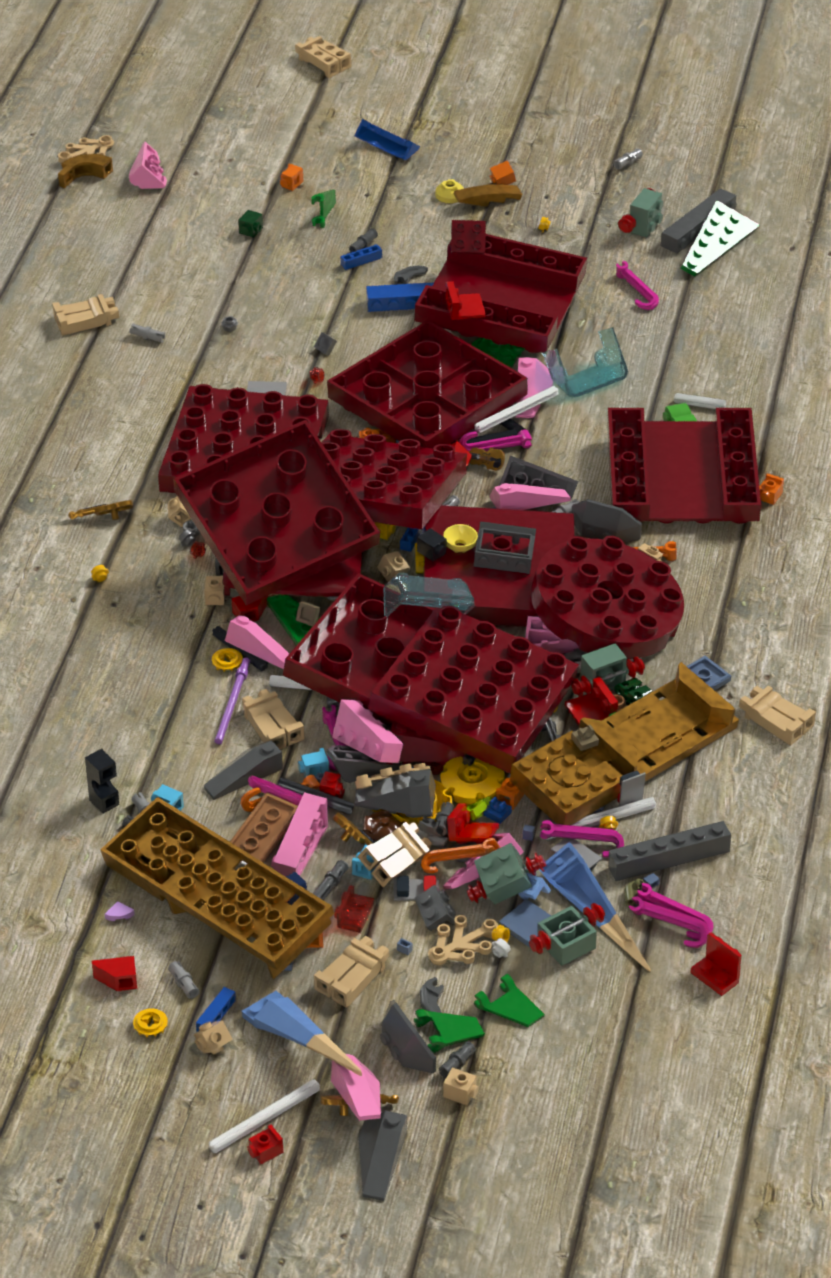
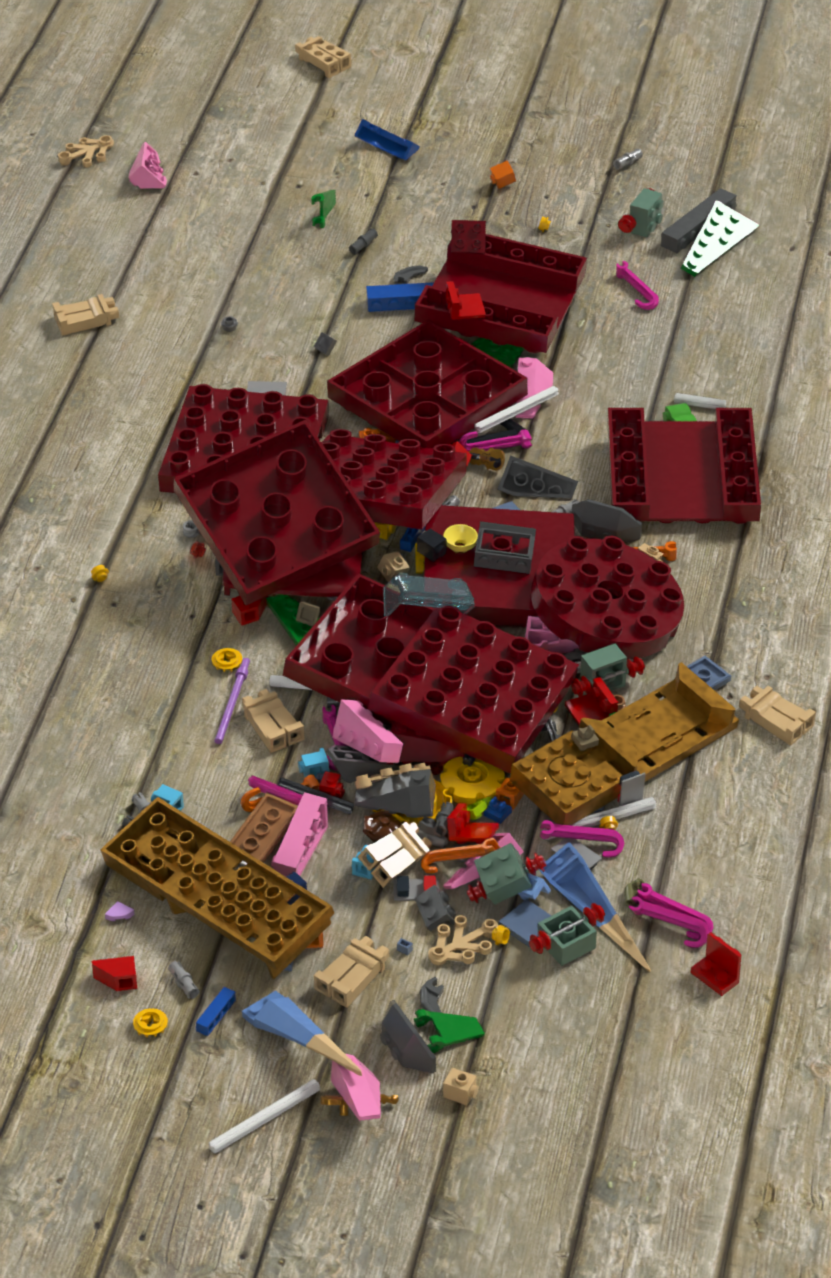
pearl gold arch [58,154,113,188] -> none
pearl gold piece [68,500,133,520] -> none
black arch [85,748,120,814] -> none
light grey pin [129,323,166,343] -> none
tan brick [168,496,191,527] -> none
flat silver plate [179,529,196,546] -> none
tan brick [194,1021,233,1055] -> none
tan brick [204,576,225,605] -> none
dark grey wedge [204,740,283,800] -> none
black axle [212,626,268,671] -> none
bright pink wedge [225,615,289,669] -> none
dark green brick [238,210,263,238] -> none
red brick [247,1124,284,1164] -> none
orange brick [280,163,303,191] -> none
clear red plate [310,367,325,384] -> none
dark grey pin [313,860,349,900] -> none
pearl gold piece [333,812,389,859] -> none
clear red bracket [334,885,374,933] -> none
blue piece [340,244,382,270] -> none
dark grey wedge [358,1111,407,1201] -> none
light yellow piece [435,179,464,203] -> none
dark grey pin [439,1041,476,1078] -> none
pearl gold slope [453,184,523,207] -> none
green flag [474,974,545,1027] -> none
bright pink wedge [490,483,571,510] -> none
white plate [492,938,511,958] -> none
sand blue piece [523,825,535,841] -> none
clear light blue windscreen [542,327,628,398] -> none
dark grey brick [608,821,731,881] -> none
dark green piece [614,678,653,705] -> none
sand blue piece [643,873,660,888] -> none
orange brick [759,473,784,505] -> none

